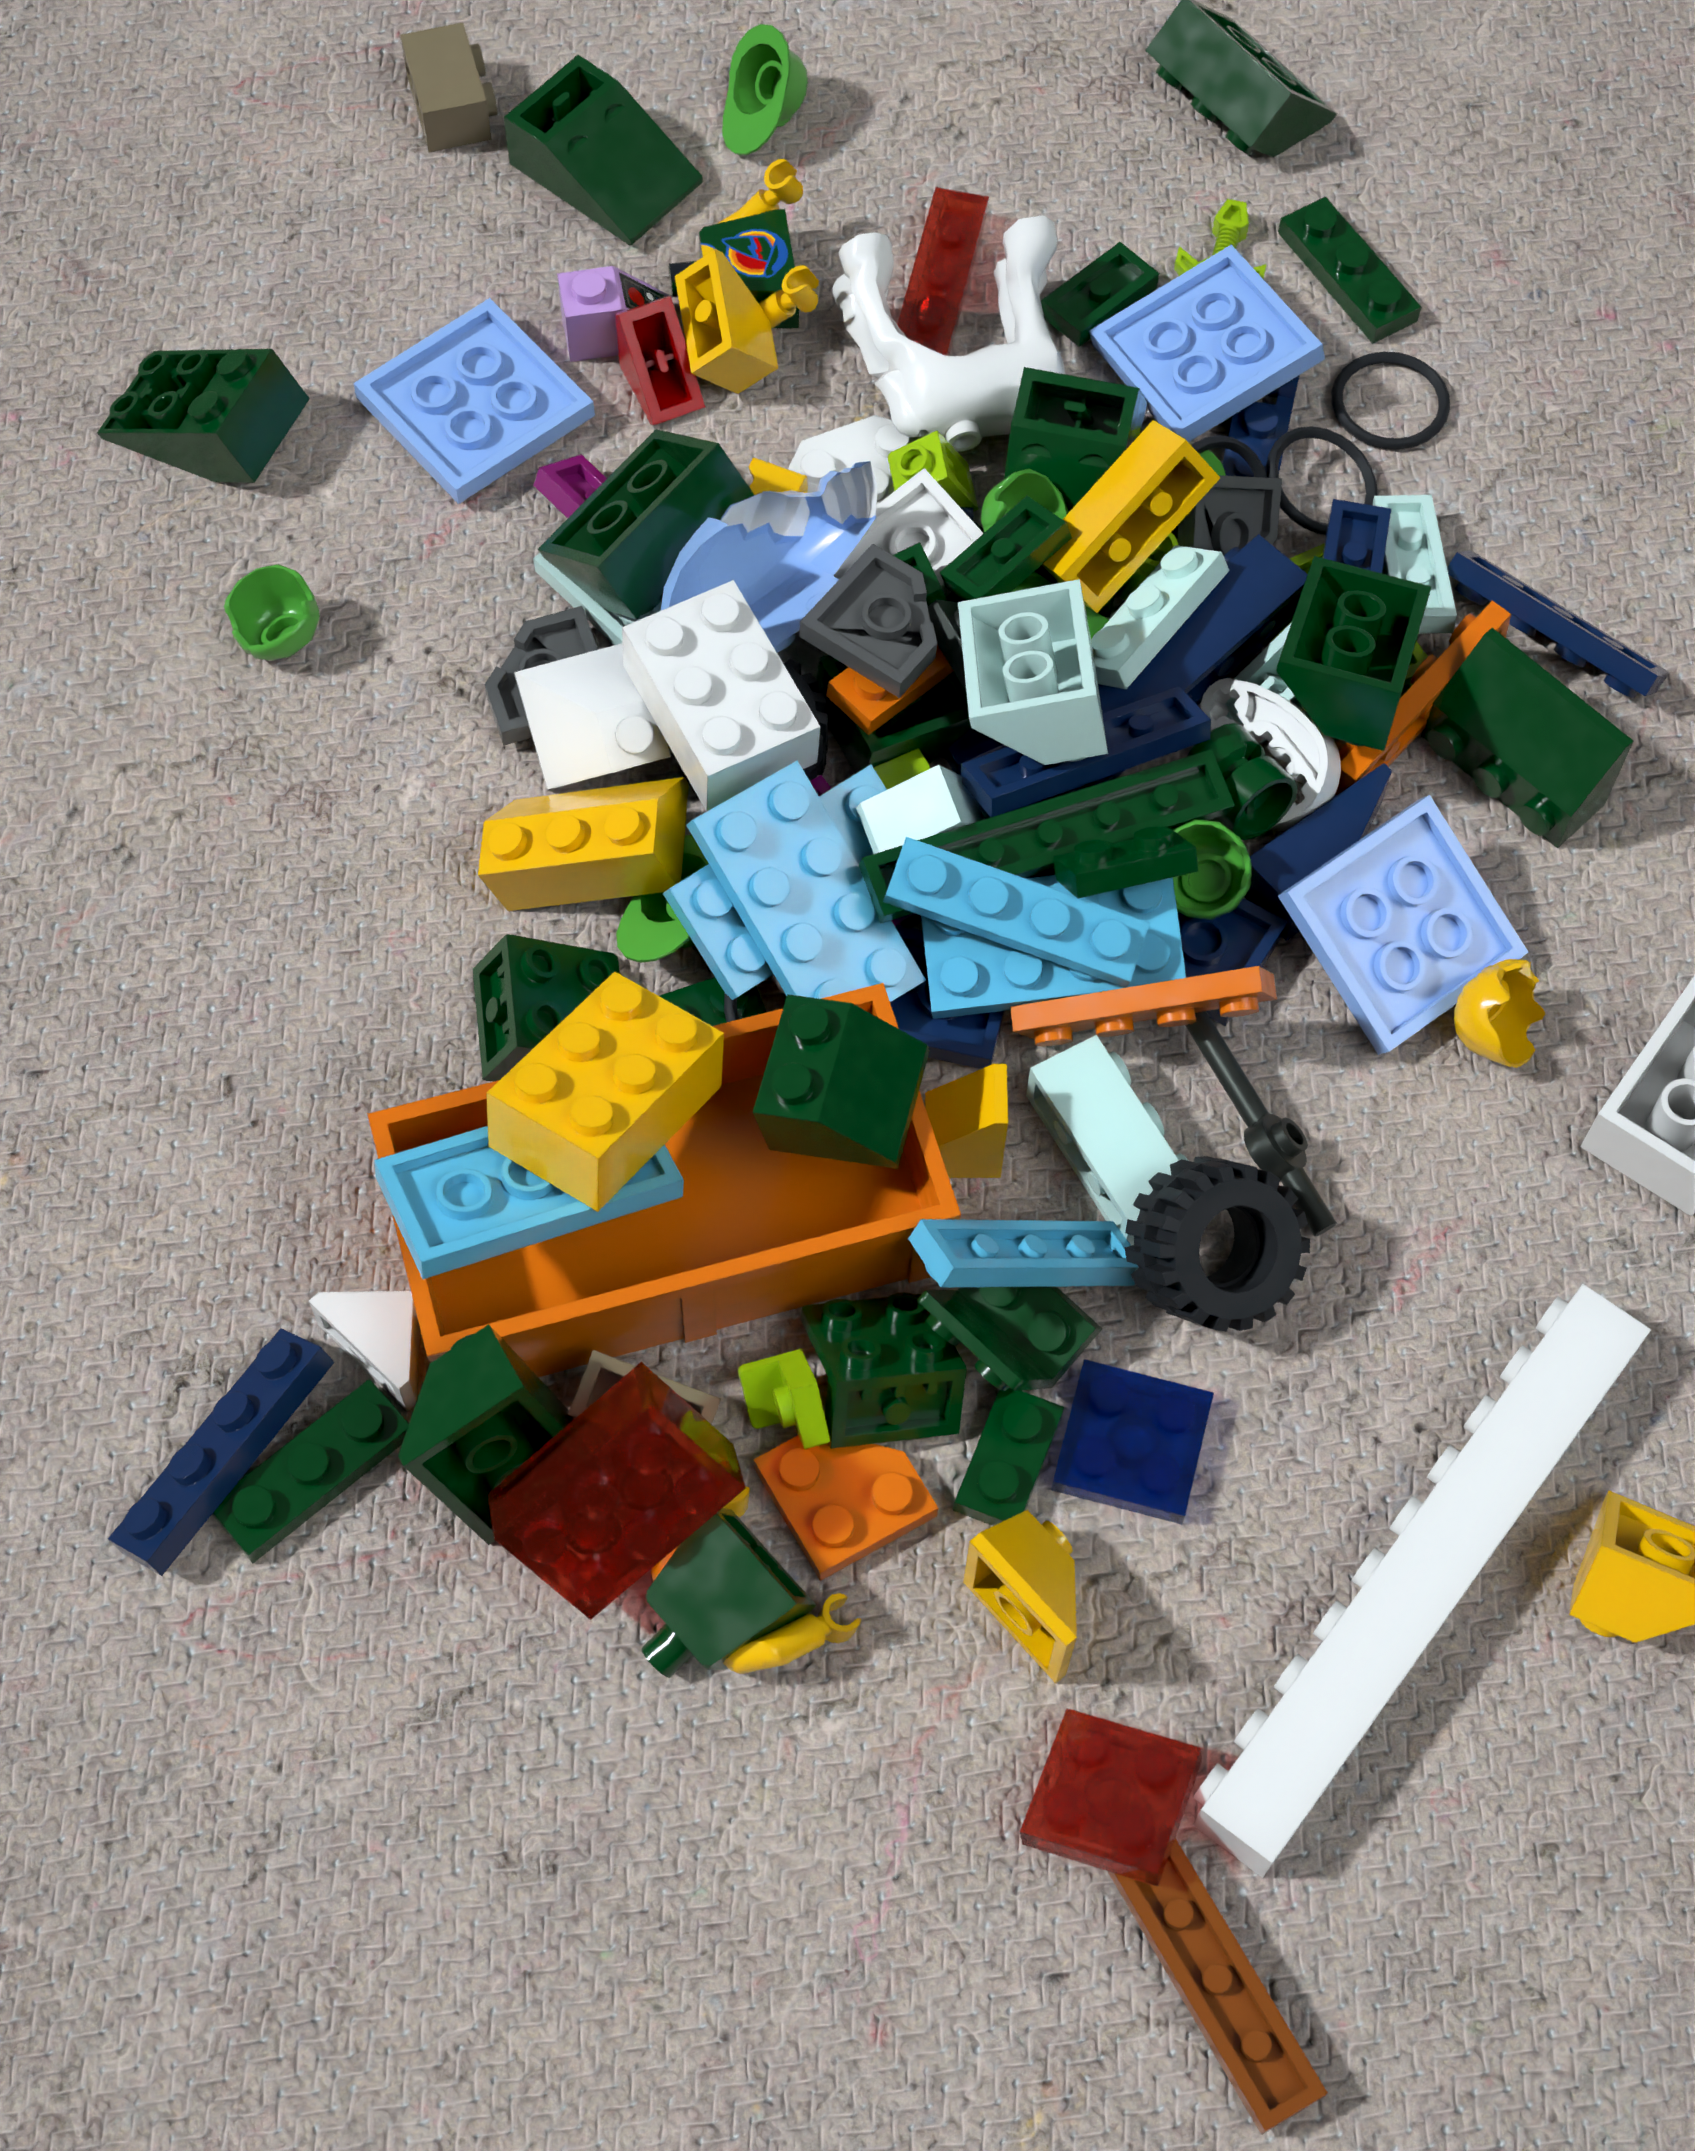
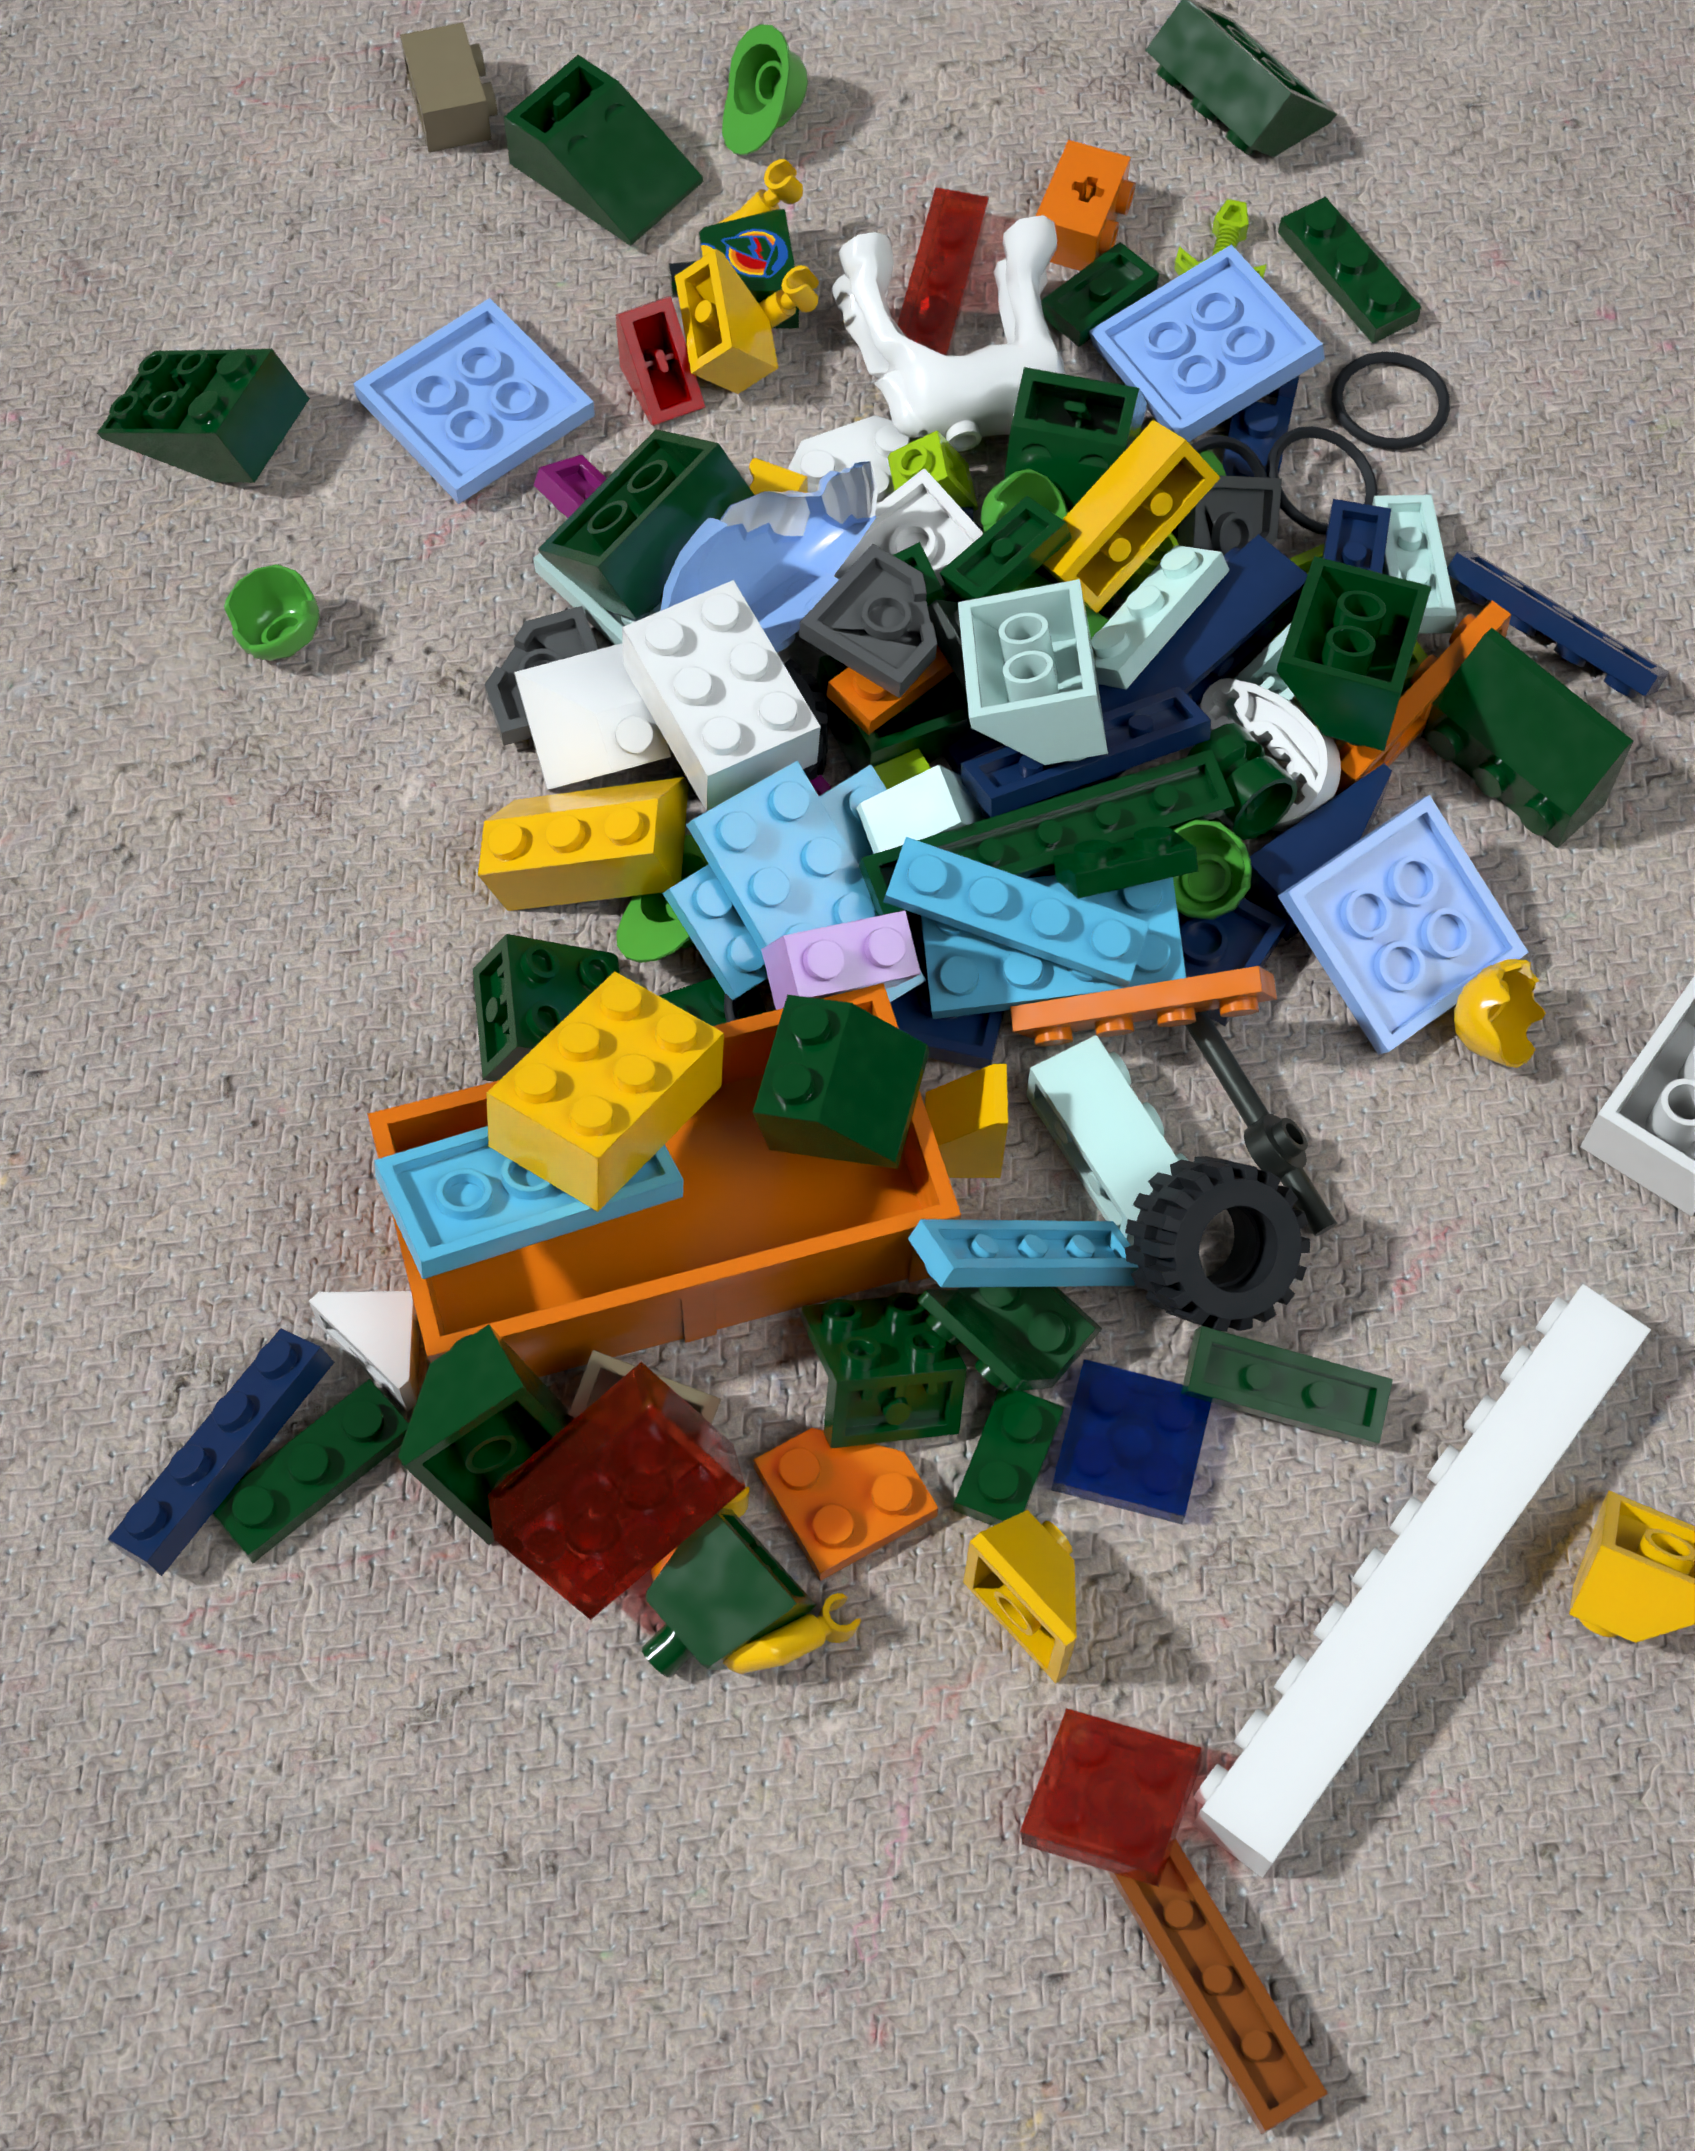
lavender slope [557,266,672,362] -> none
lime bracket [738,1349,830,1449] -> none
none -> lavender brick [761,911,921,1010]
none -> orange brick [1036,140,1136,271]
none -> dark green plate [1181,1326,1393,1447]

